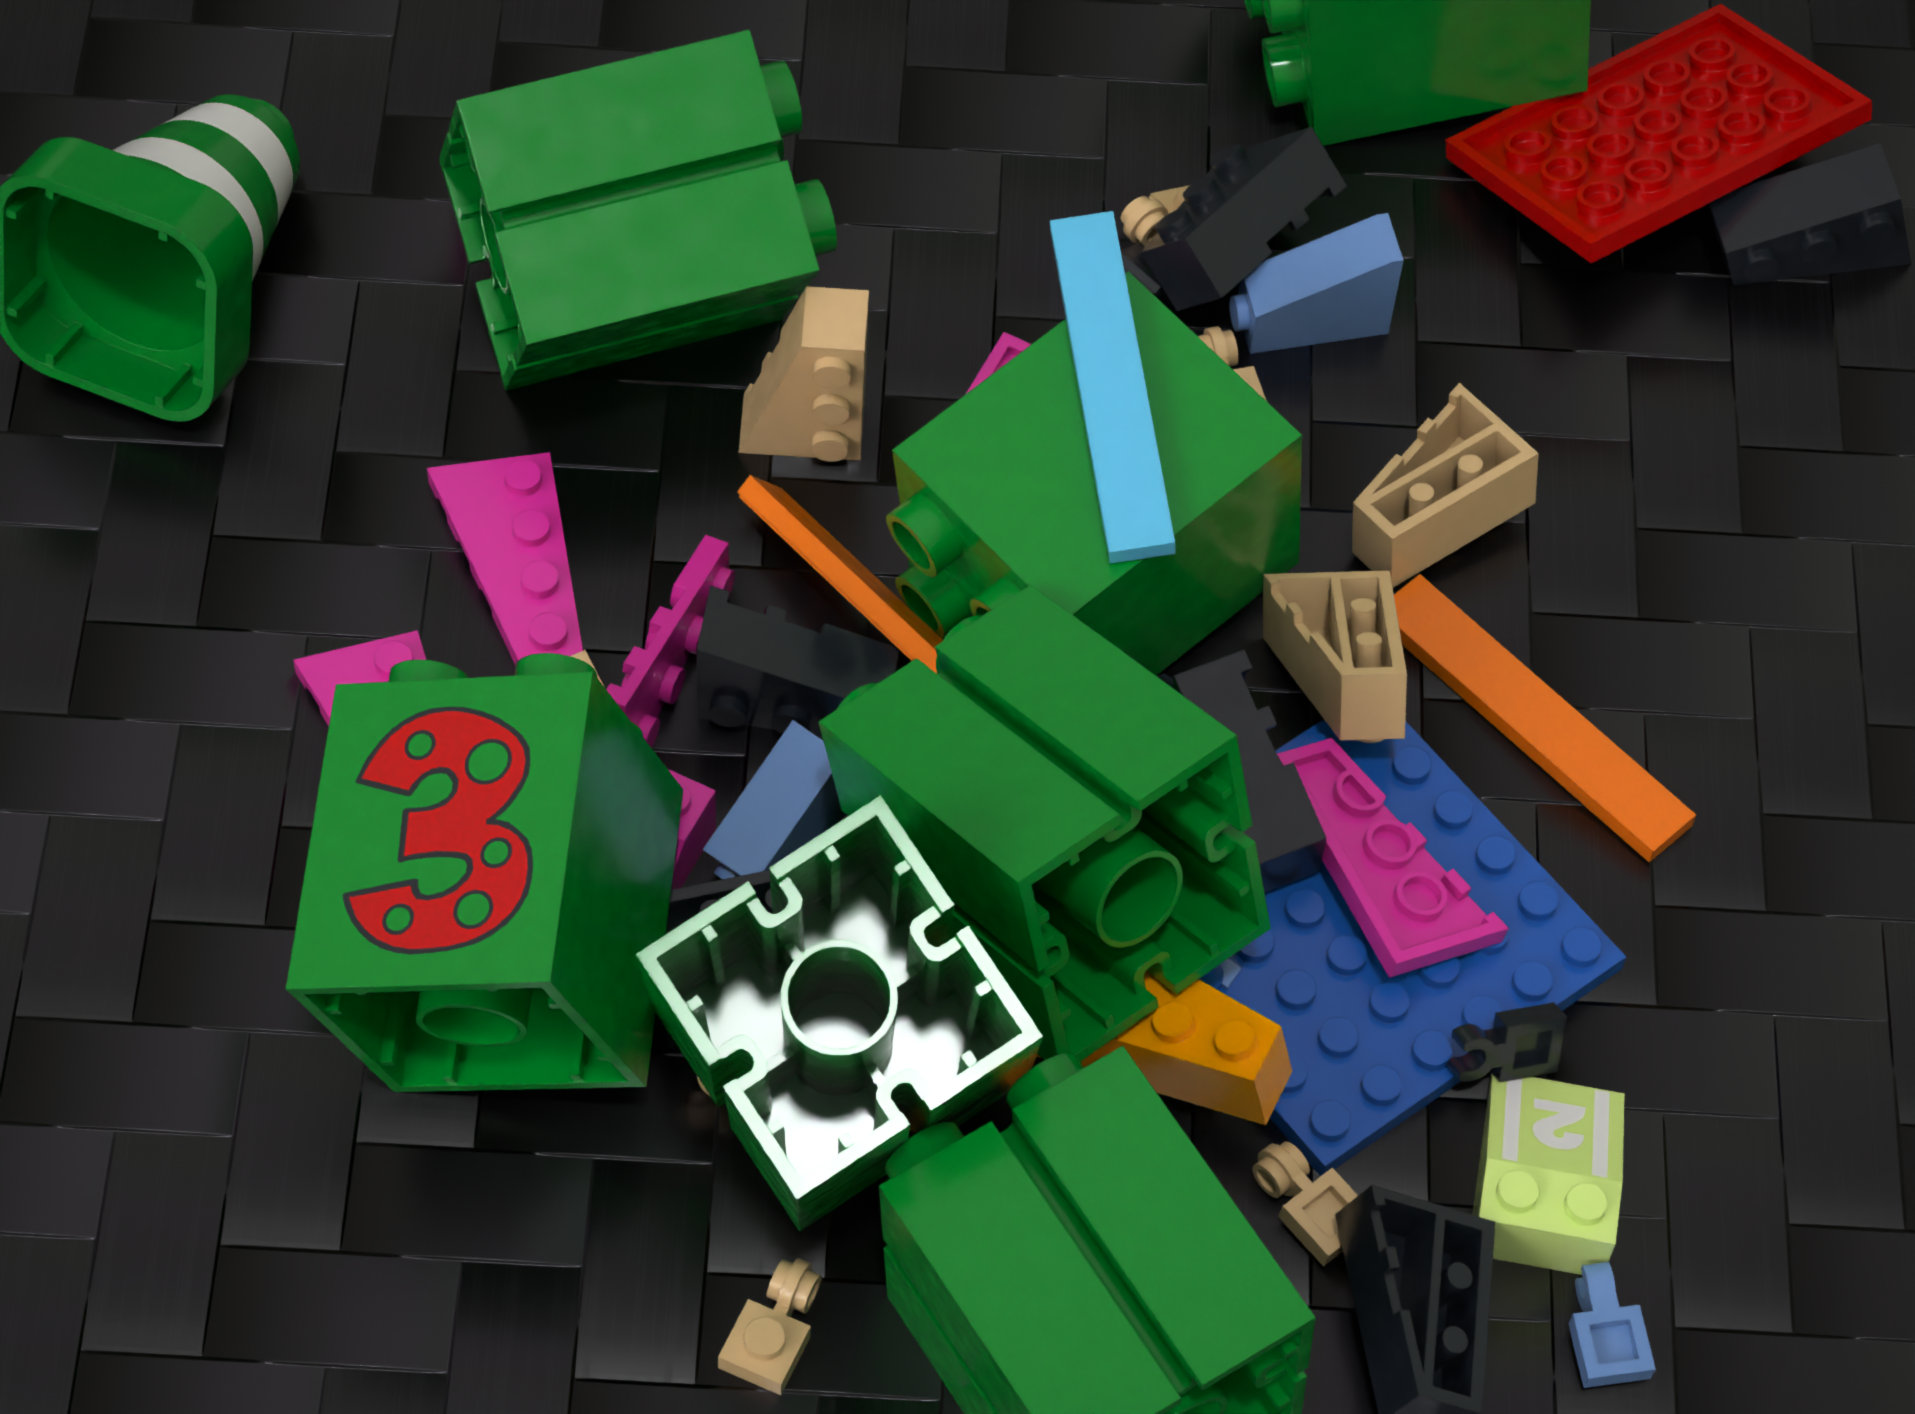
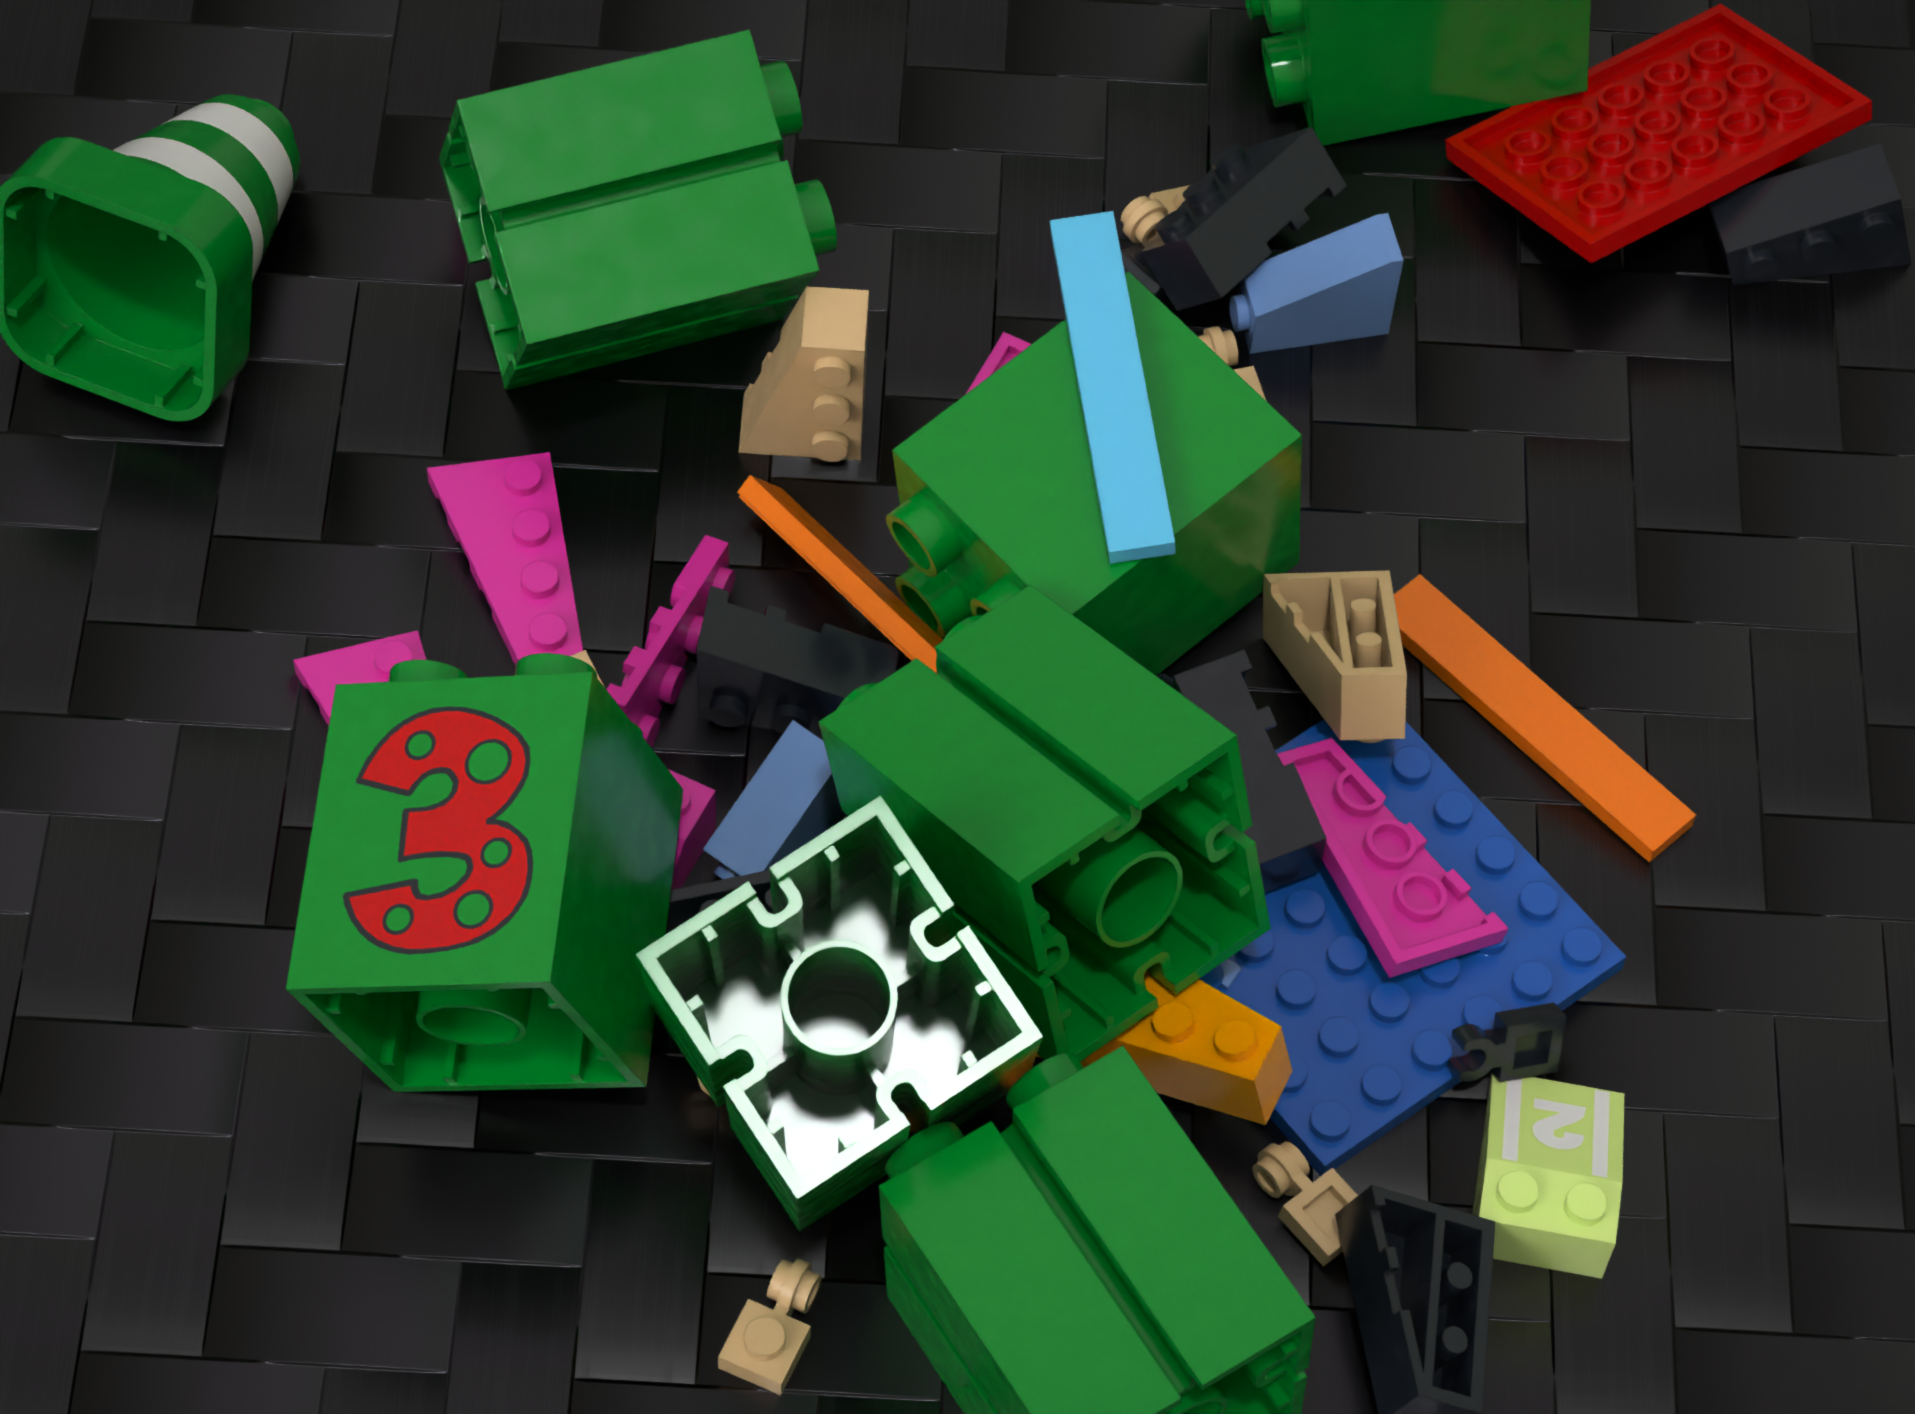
tan wedge [1352,383,1539,587] -> none
medium blue plate [1568,1262,1656,1388] -> none

